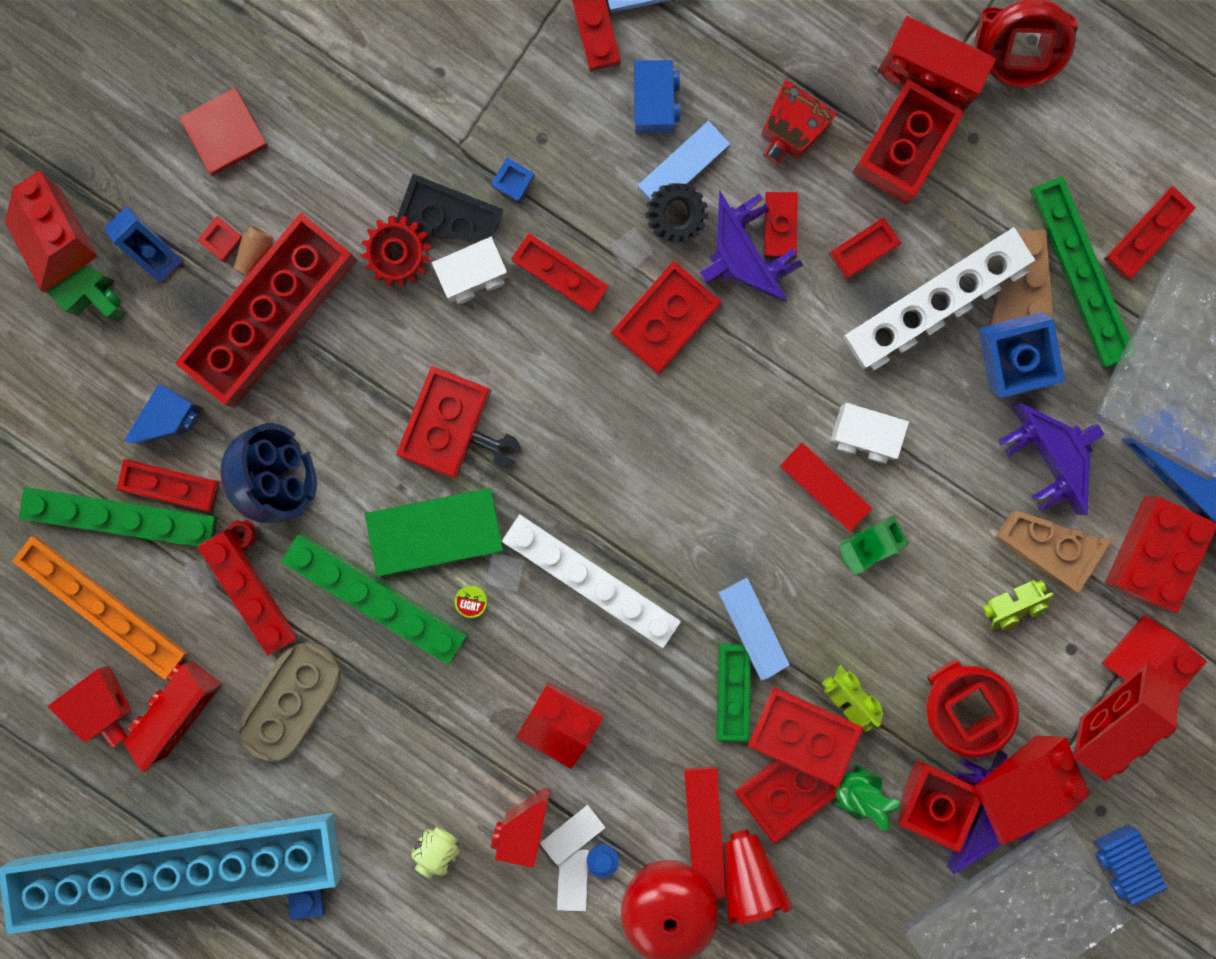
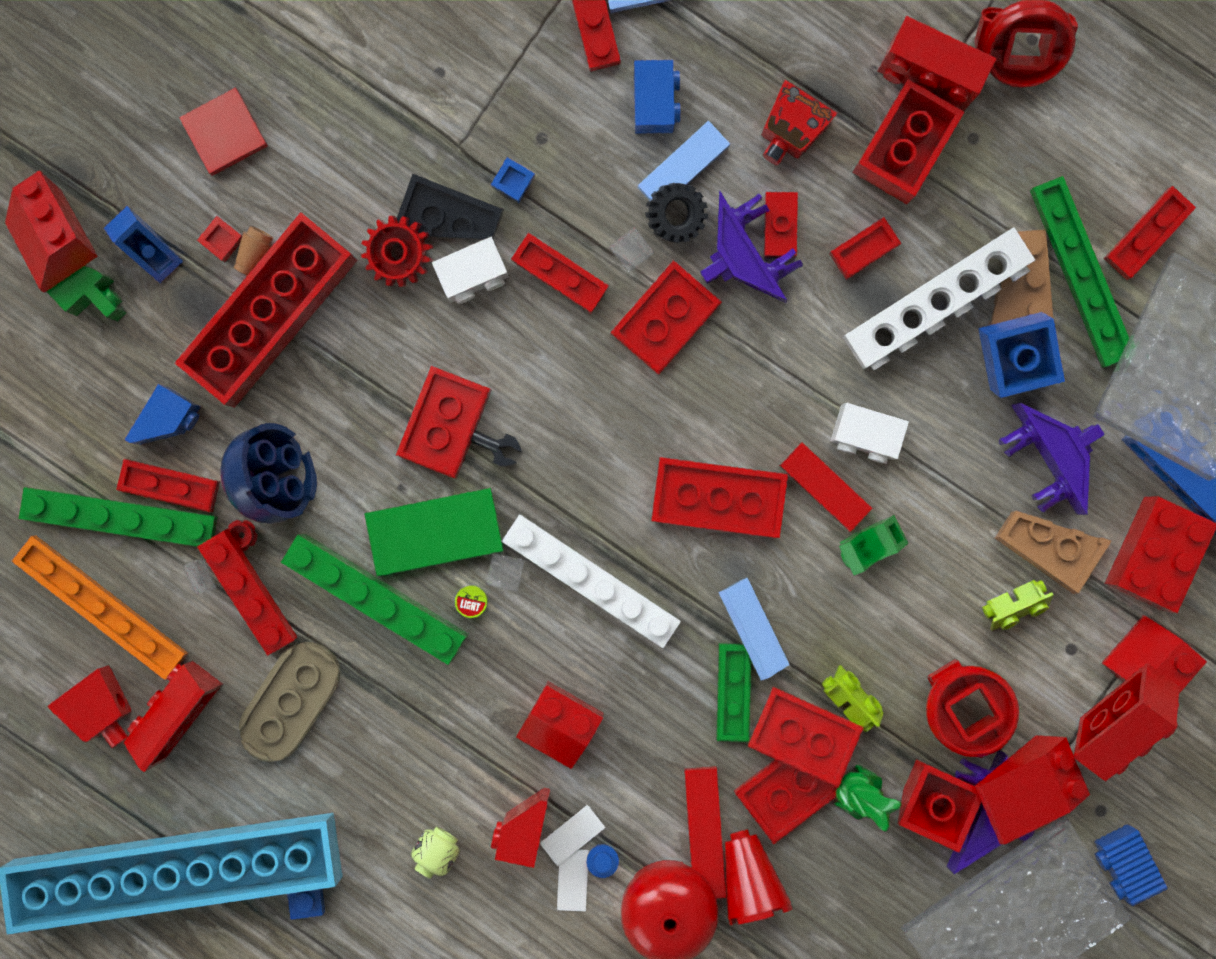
none -> red plate [651,457,788,538]

